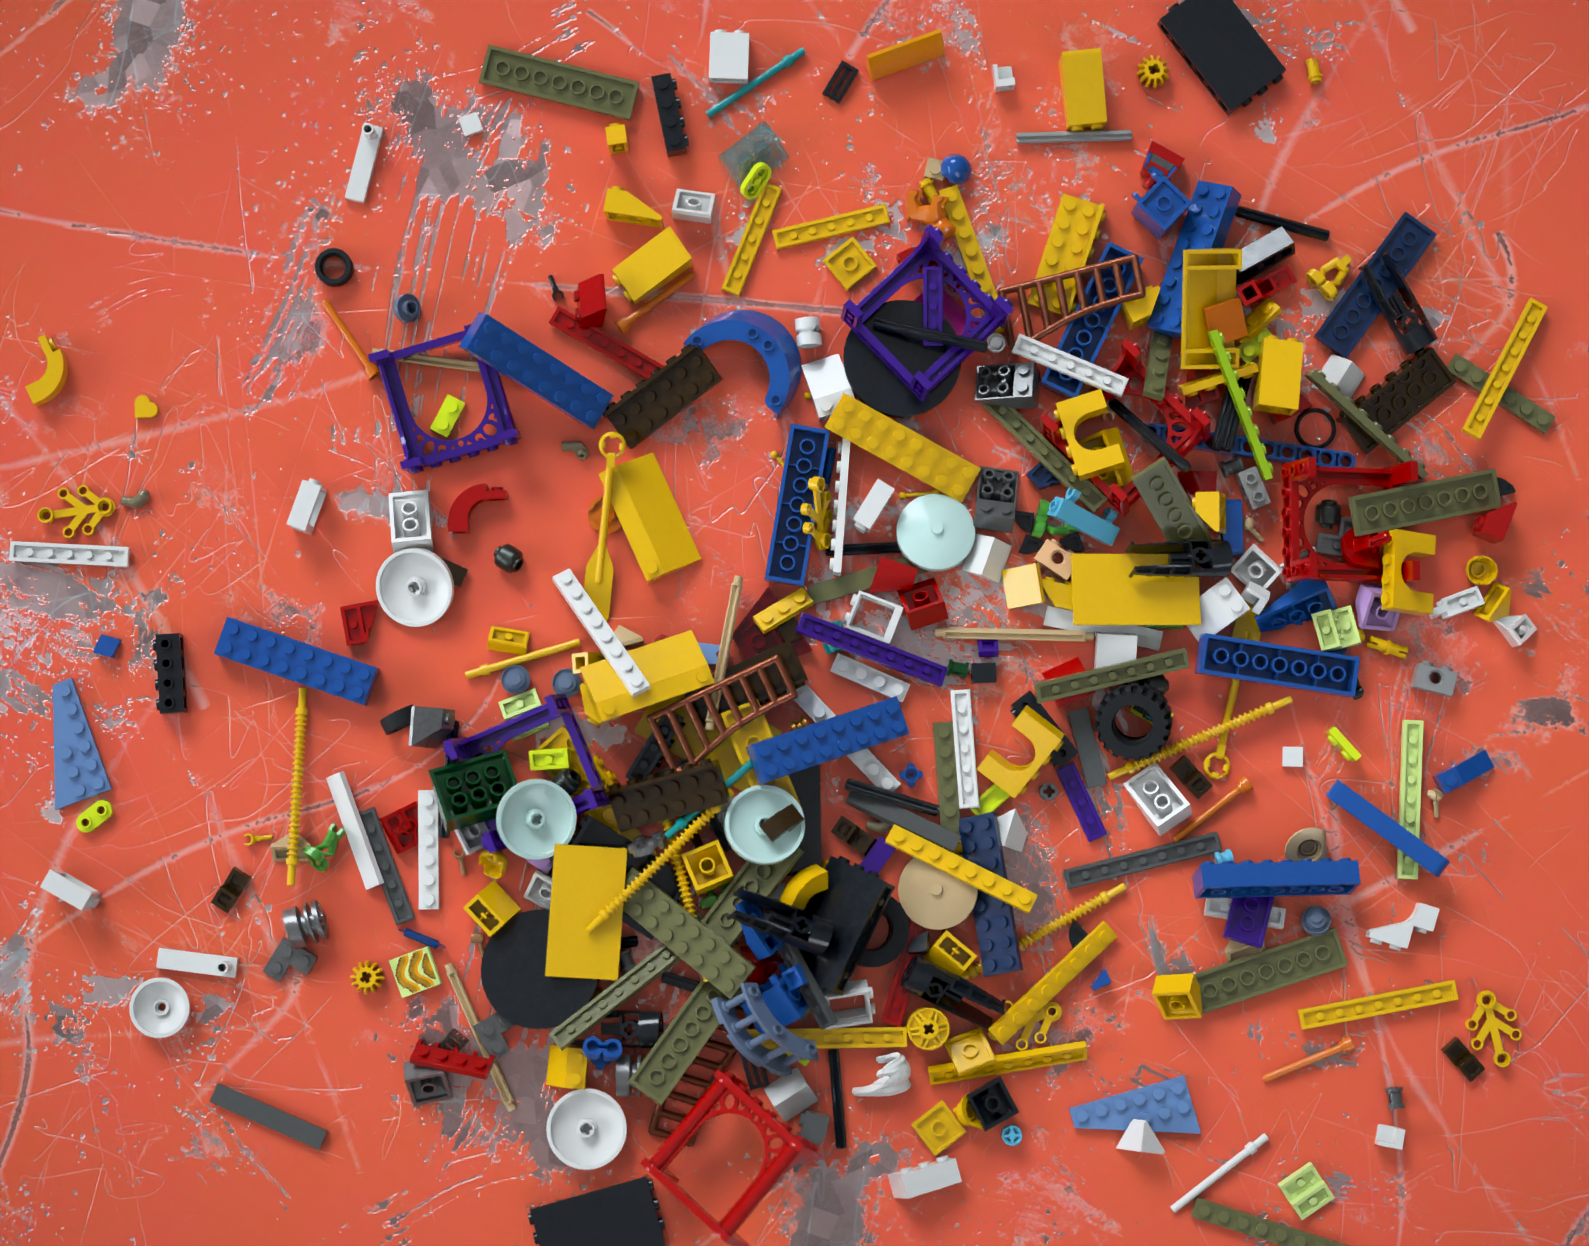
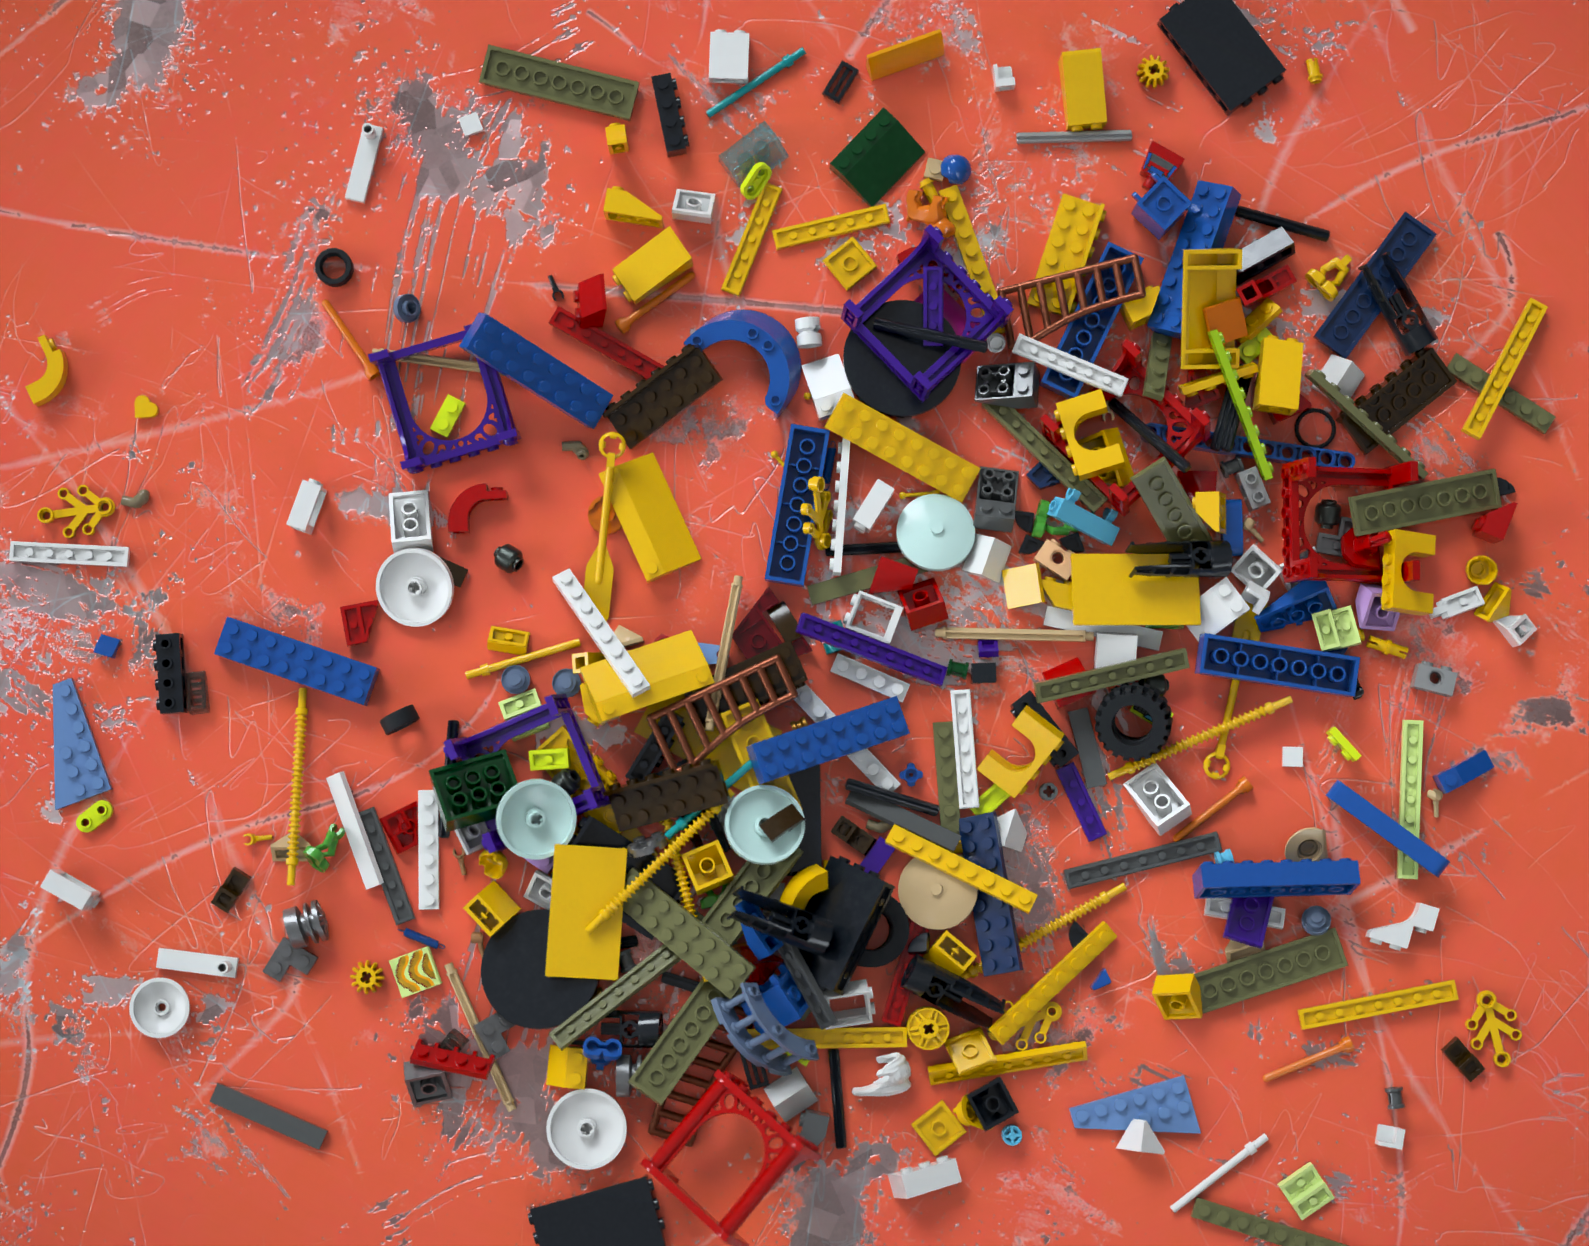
flat silver slope [408,706,455,749] -> none
yellow plate [753,587,813,634] -> none
blue plate [782,964,808,991] -> none
dark brown slope [1169,755,1213,799] -> none
none -> clear smoke slope [185,671,210,715]
none -> dark green slope [830,107,925,207]

